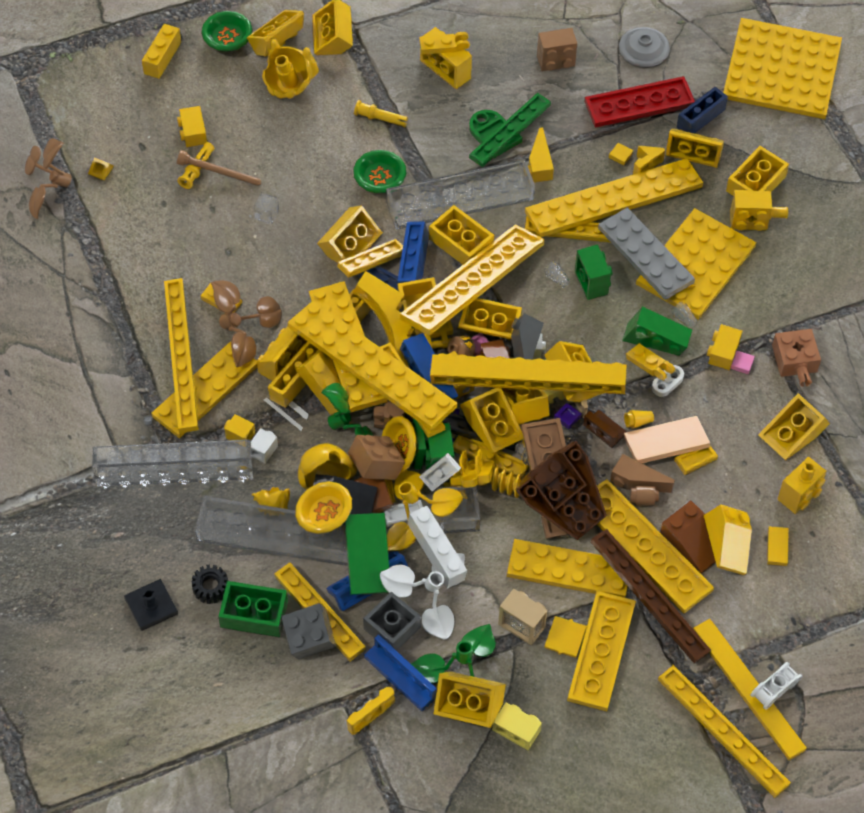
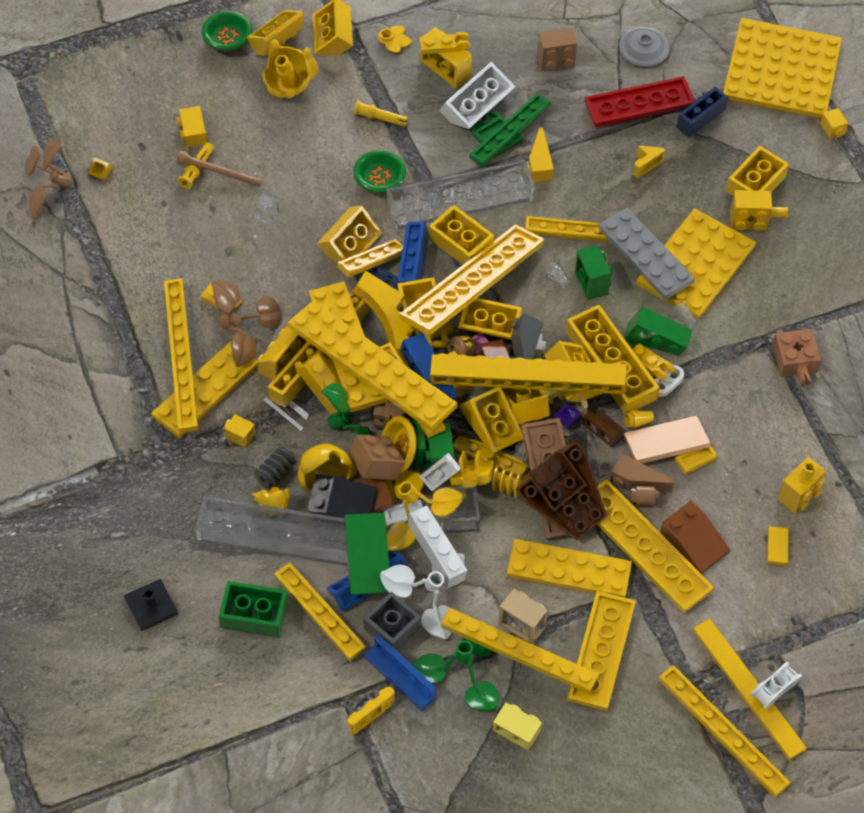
clear brick [92,440,254,488] -> none
yellow brick [142,24,181,79] -> none
black tyre [191,564,228,604] -> none
white brick [248,428,278,464] -> none
dark grey brick [281,603,336,660] -> none
yellow piece [295,481,352,534] -> none
yellow slope [433,671,506,728] -> none
yellow plate [525,158,703,237] -> none
yellow piece [544,616,587,658] -> none
reddish brown plate [590,529,711,664] -> none
yellow tile [609,143,633,166] -> none
yellow slope [666,128,724,168] -> none
yellow slope [704,504,752,575] -> none
yellow brick [707,324,743,370] -> none
bright pink tile [731,351,755,374] -> none
yellow slope [758,393,830,460] -> none
none -> dark grey piece [254,447,297,488]
none -> yellow plate [378,25,412,53]
none -> white slope [439,62,515,129]
none -> yellow plate [441,608,599,694]
none -> yellow brick [566,305,660,414]
none -> yellow brick [820,108,848,139]

